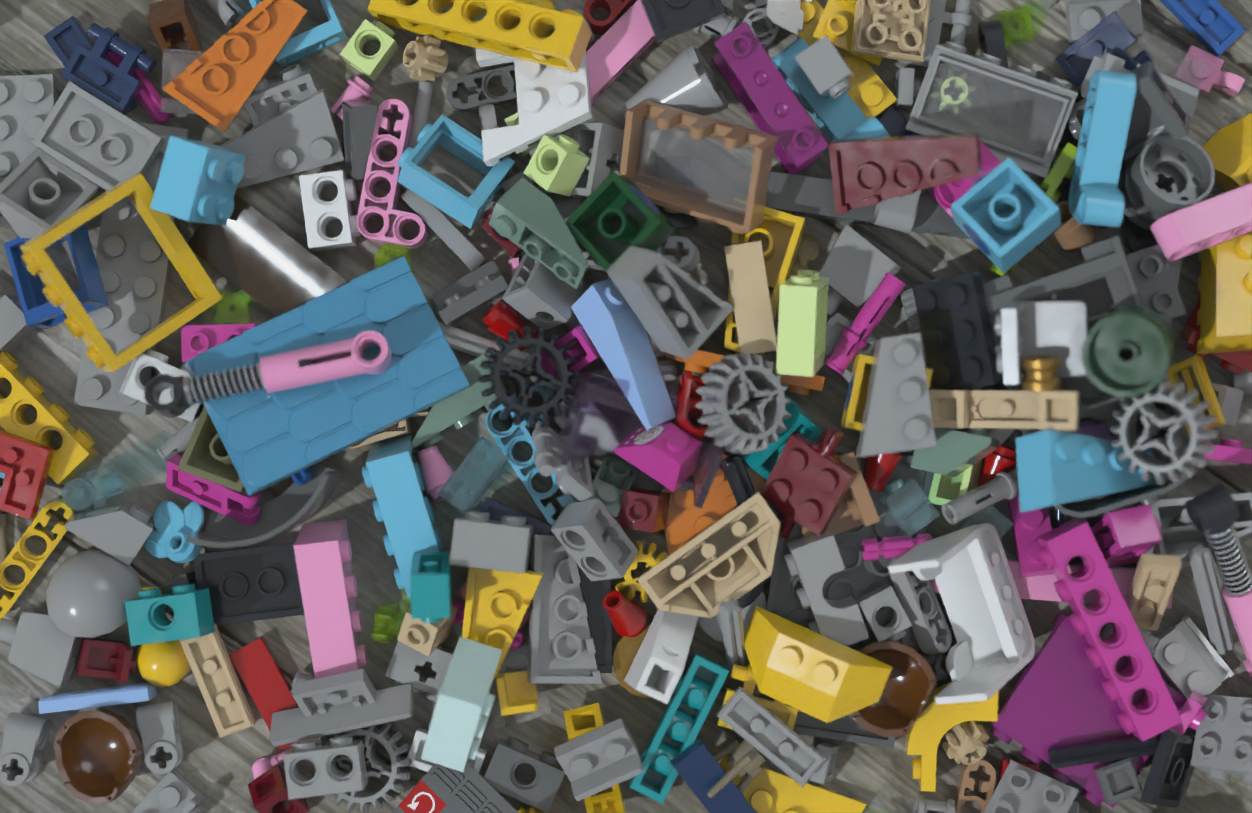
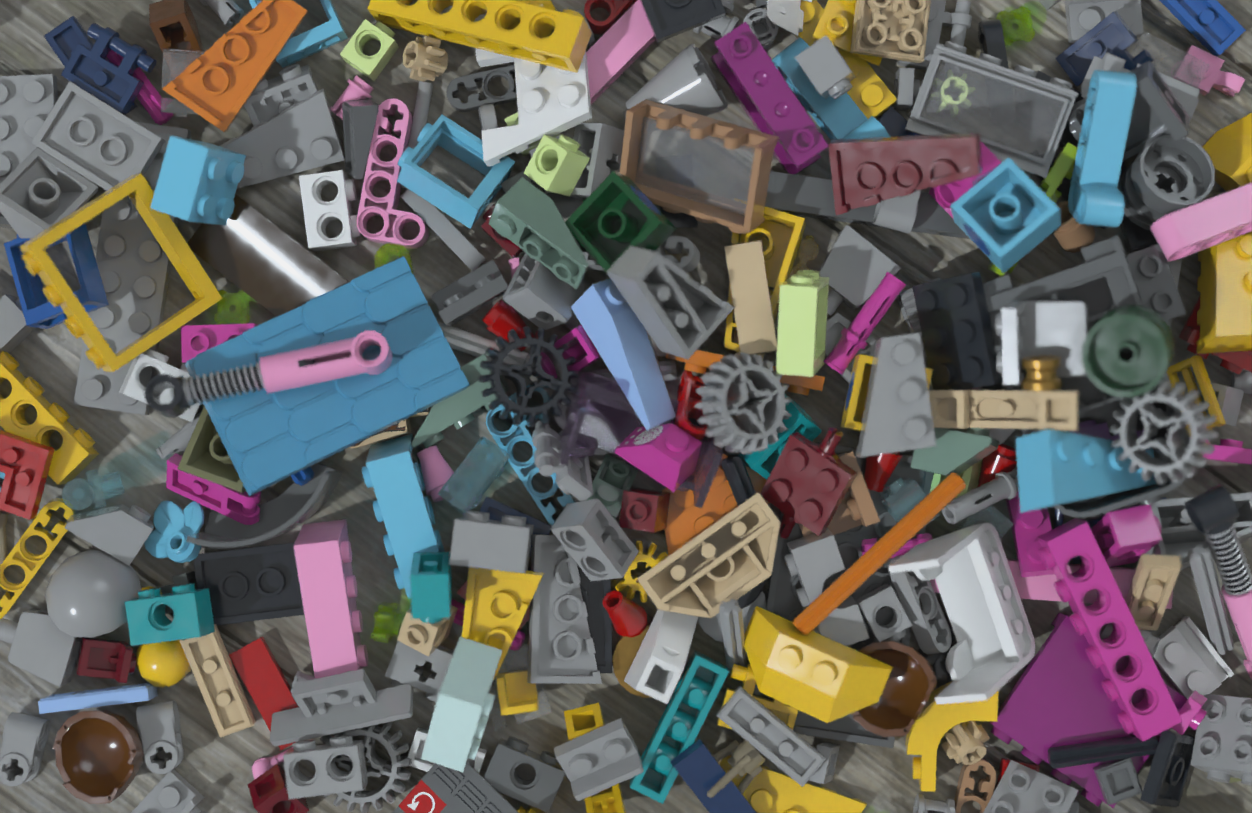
none -> orange axle [793,472,966,635]

